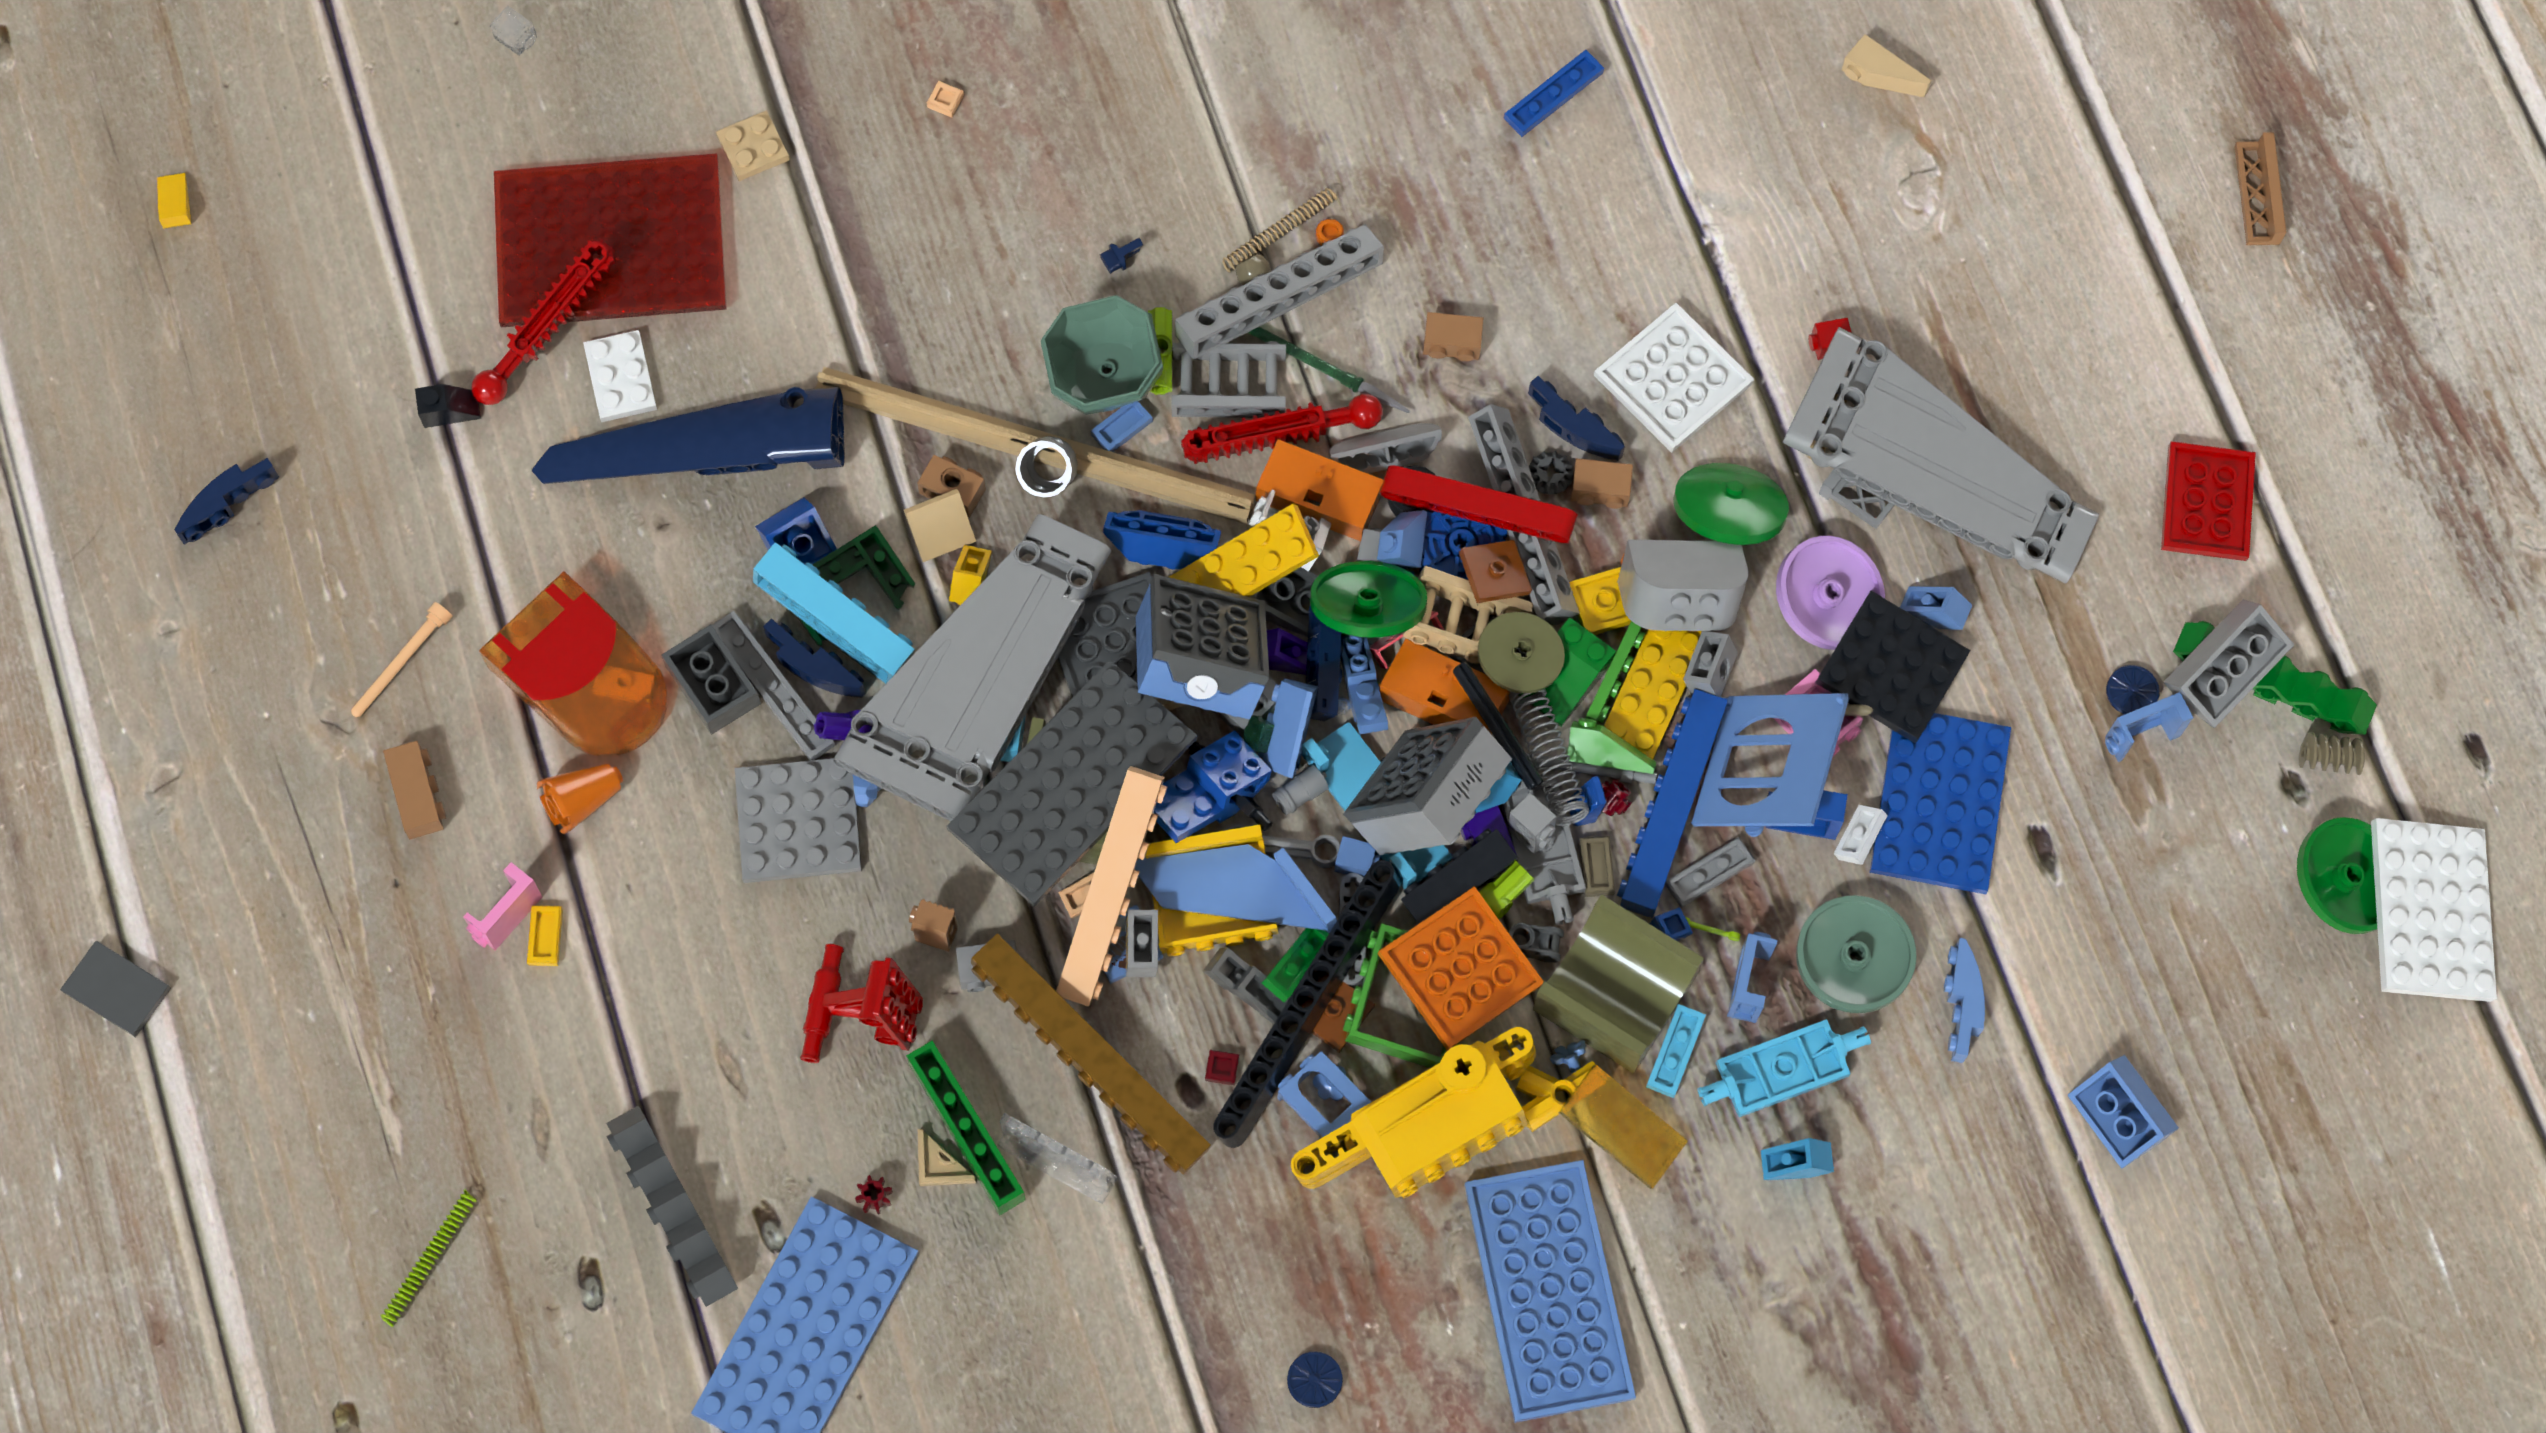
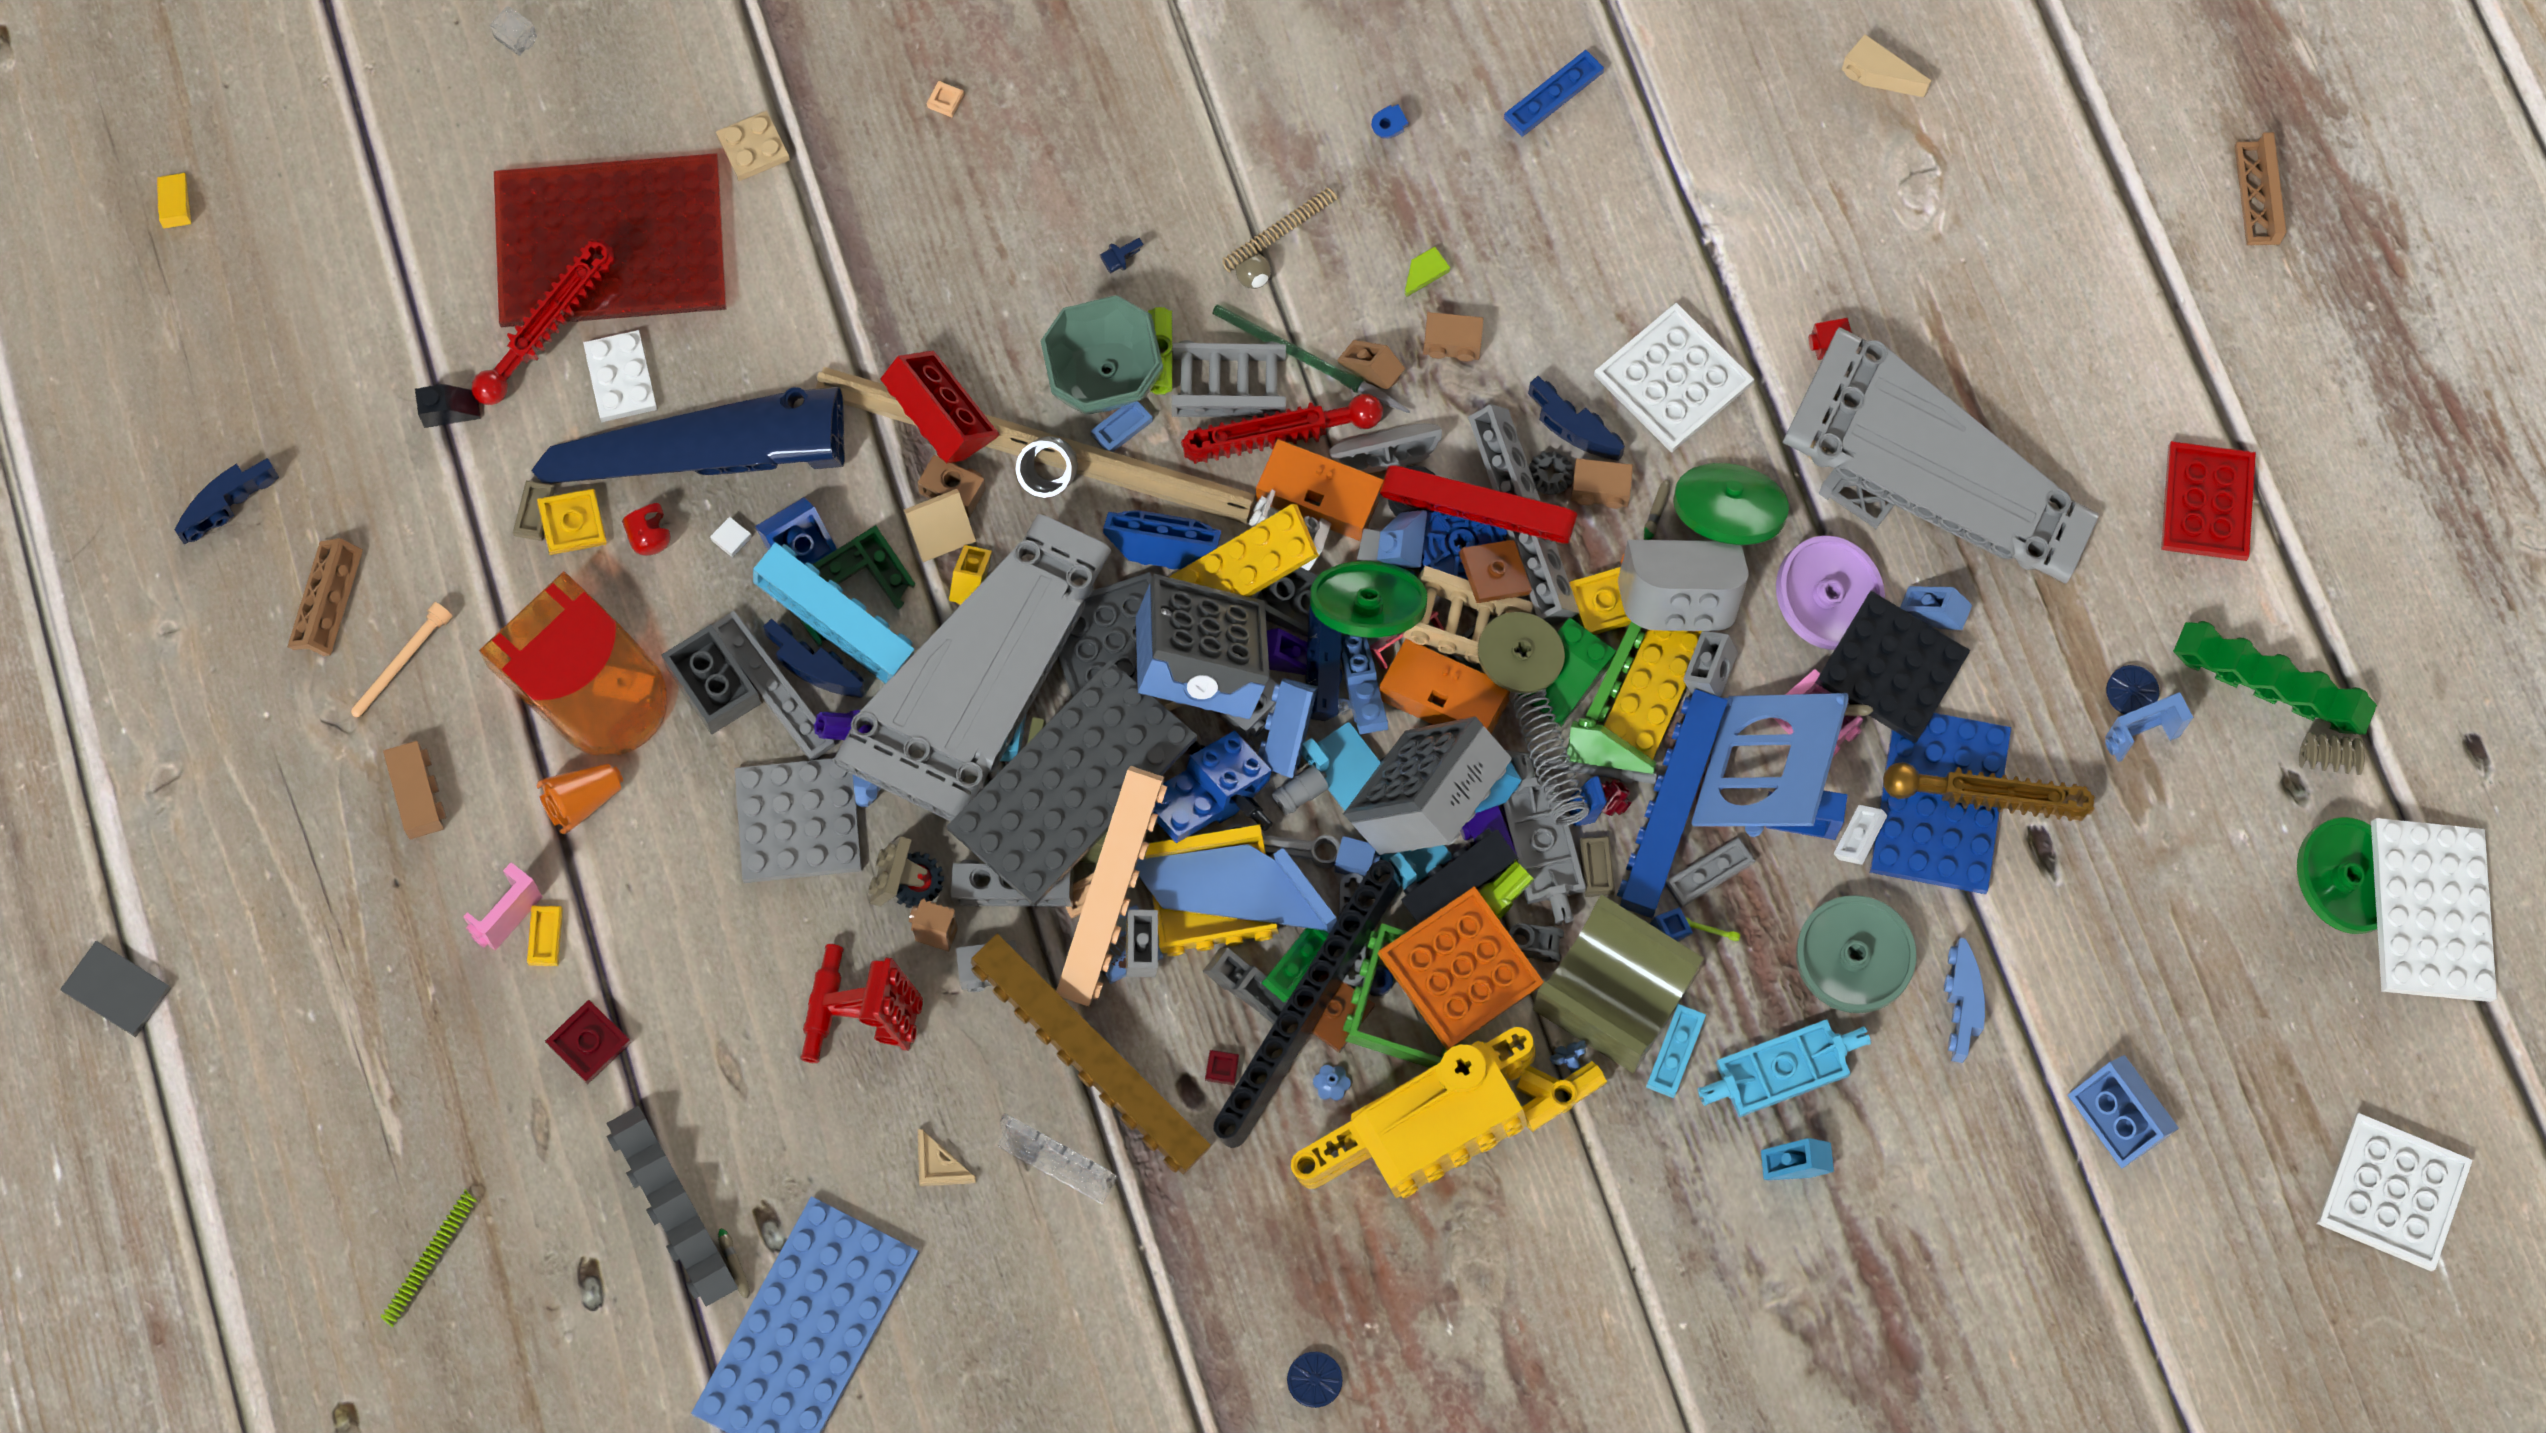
dark red gear [855,1175,893,1215] -> none
green brick [906,1040,1026,1215] -> none
light grey brick [1175,224,1384,360] -> none
clear green plate [1243,715,1274,753] -> none
medium blue panel [1277,1051,1371,1139] -> none
orange tile [1316,219,1344,246] -> none
black axle [1453,662,1543,790] -> none
medium blue plate [1464,1160,1636,1423] -> none
light grey brick [1508,793,1556,854] -> none
clear yellow tile [1558,1065,1688,1189] -> none
medium blue panel [1727,932,1778,1023] -> none
light grey slope [2164,599,2294,728] -> none
none -> medium nougat fence [287,538,363,656]
none -> dark tan tile [513,480,555,541]
none -> yellow tile [537,489,607,555]
none -> dark red plate [545,999,632,1085]
none -> red helmet [622,503,671,556]
none -> white tile [710,517,752,558]
none -> dark tan piece [718,1228,750,1298]
none -> dark tan plate [868,836,944,908]
none -> red slope [880,350,1000,464]
none -> light grey brick [951,860,1074,907]
none -> medium nougat slope [1337,340,1405,389]
none -> dark blue tile [1369,965,1393,996]
none -> blue piece [1371,104,1409,139]
none -> lime tile [1405,246,1450,297]
none -> dark tan piece [1644,480,1670,540]
none -> pearl gold gear [1883,762,2095,821]
none -> white plate [2317,1113,2473,1272]

